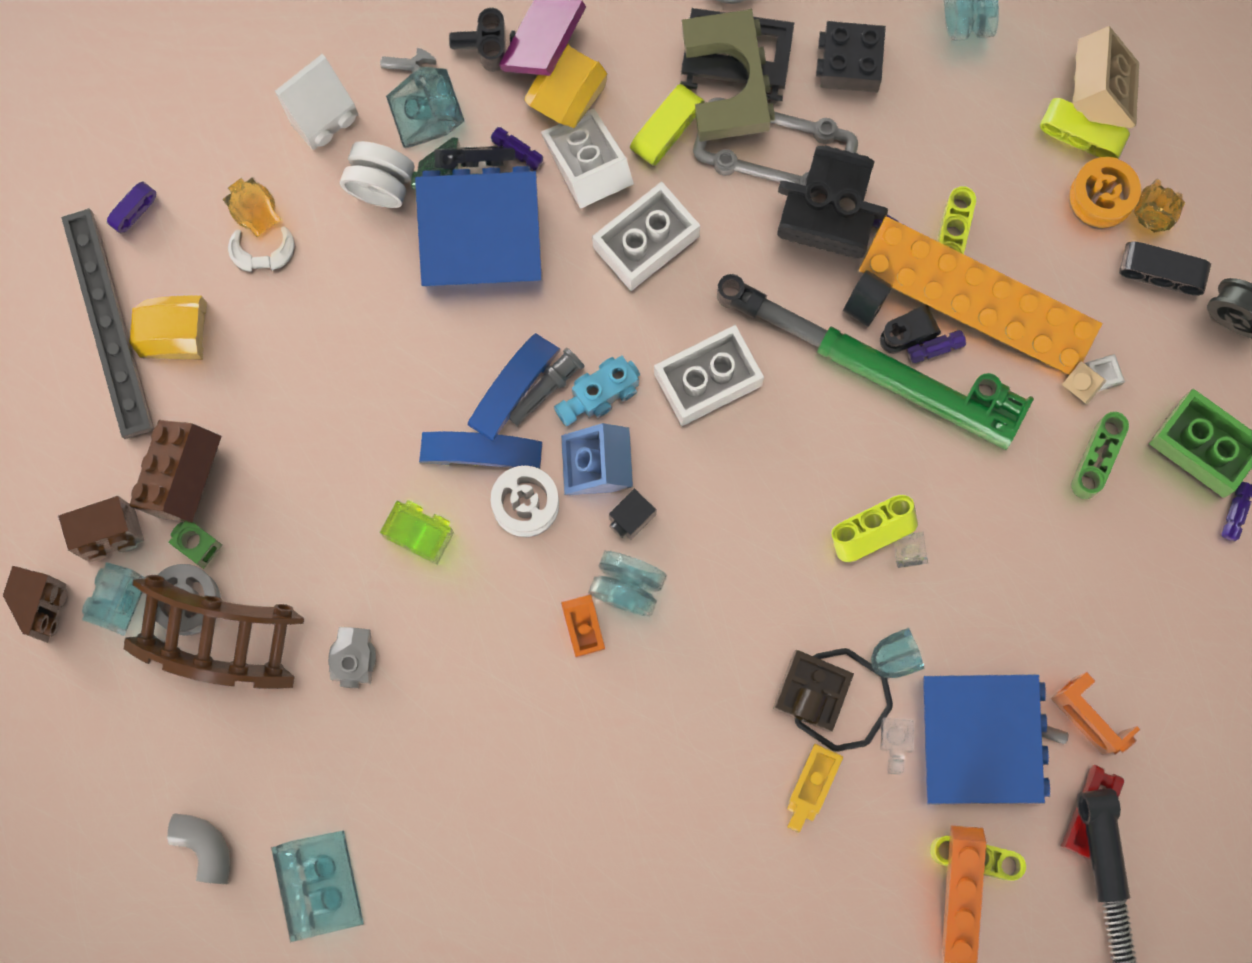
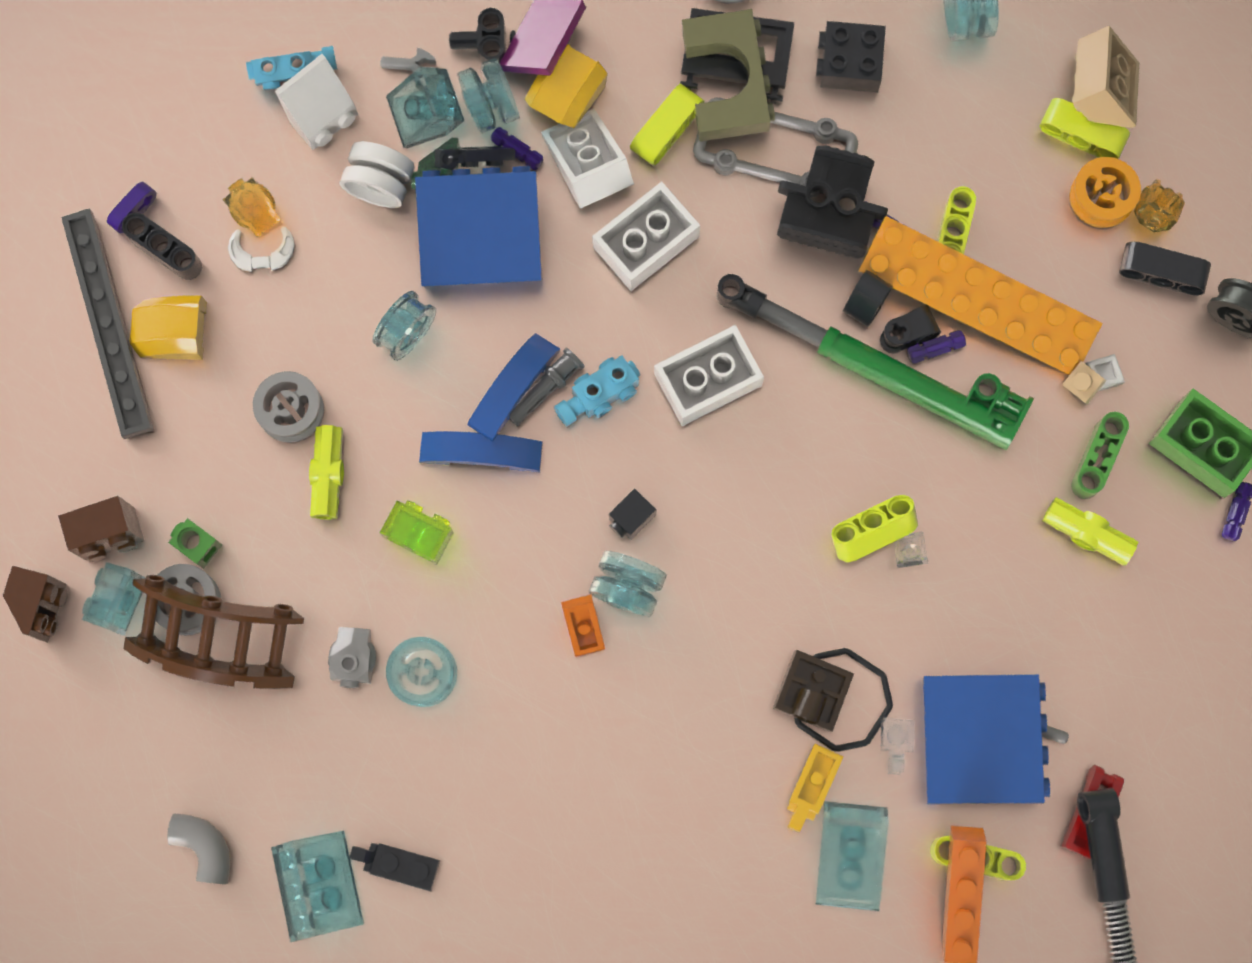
reddish brown brick [129,420,222,523] -> none
white wheel [491,466,559,537] -> none
medium blue slope [561,423,633,495] -> none
clear light blue brick [871,628,925,678] -> none
orange panel [1051,672,1140,755] -> none
none -> black beam [122,213,202,280]
none -> medium azure brick [246,46,337,90]
none -> light grey wheel [253,371,324,443]
none -> neon yellow piece [309,425,344,520]
none -> black hinge [349,843,441,891]
none -> clear light blue wheel [372,291,436,361]
none -> clear light blue wheel [386,637,458,707]
none -> clear light blue wheel [457,58,520,134]
none -> clear light blue slope [816,801,889,911]
none -> neon yellow piece [1042,497,1138,566]

